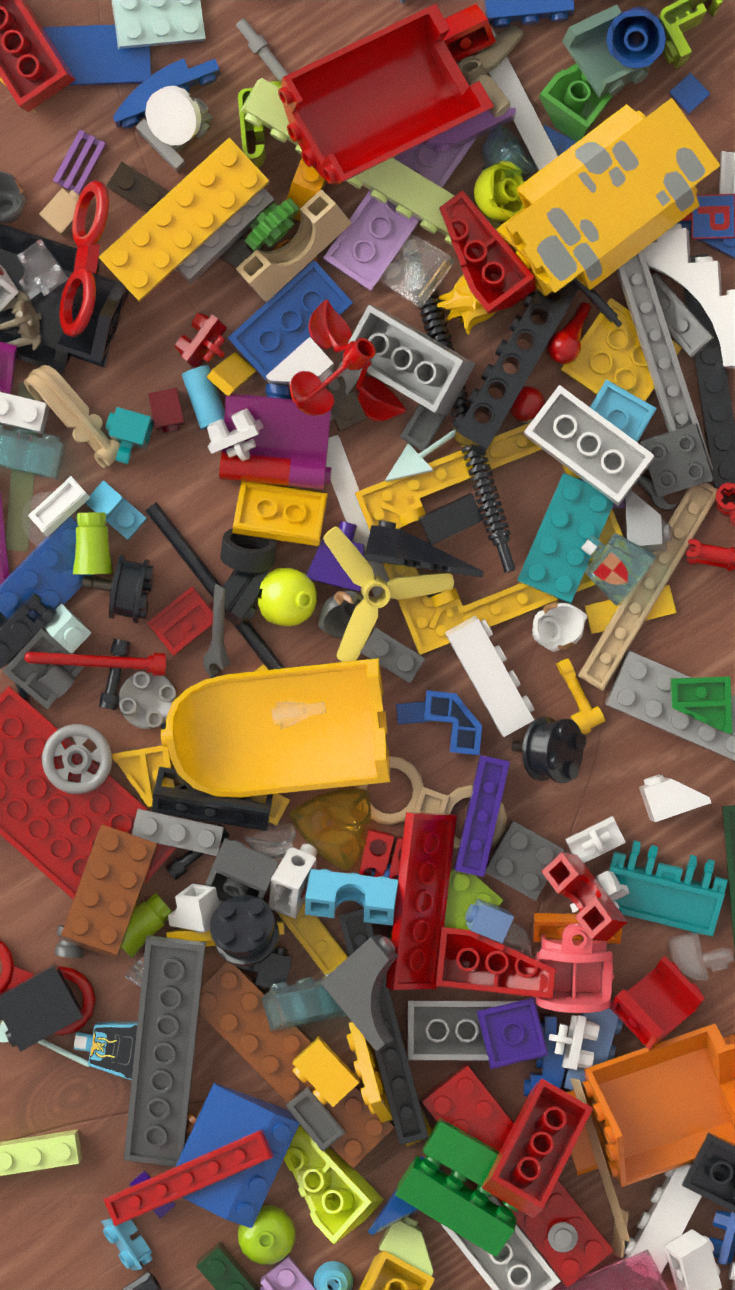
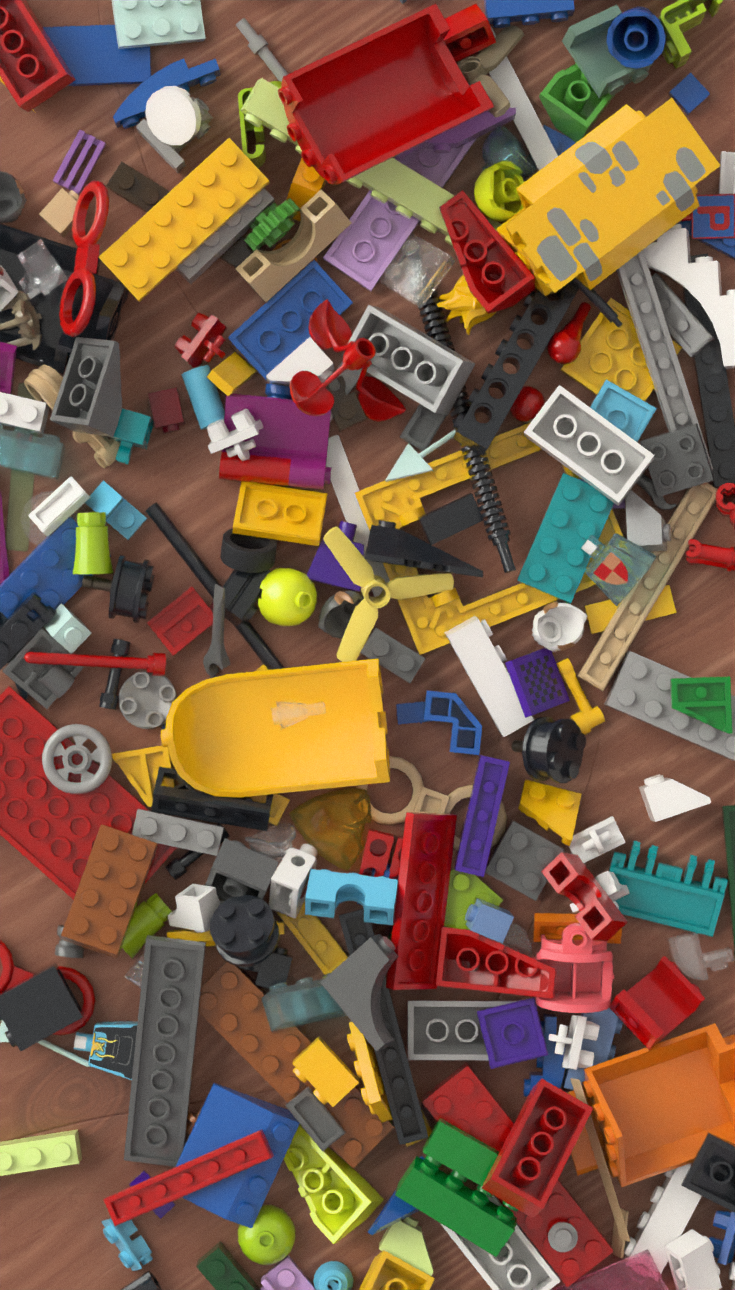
none -> dark grey slope [50,337,122,437]
none -> dark purple tile [505,648,570,718]
none -> yellow wing [518,779,582,846]

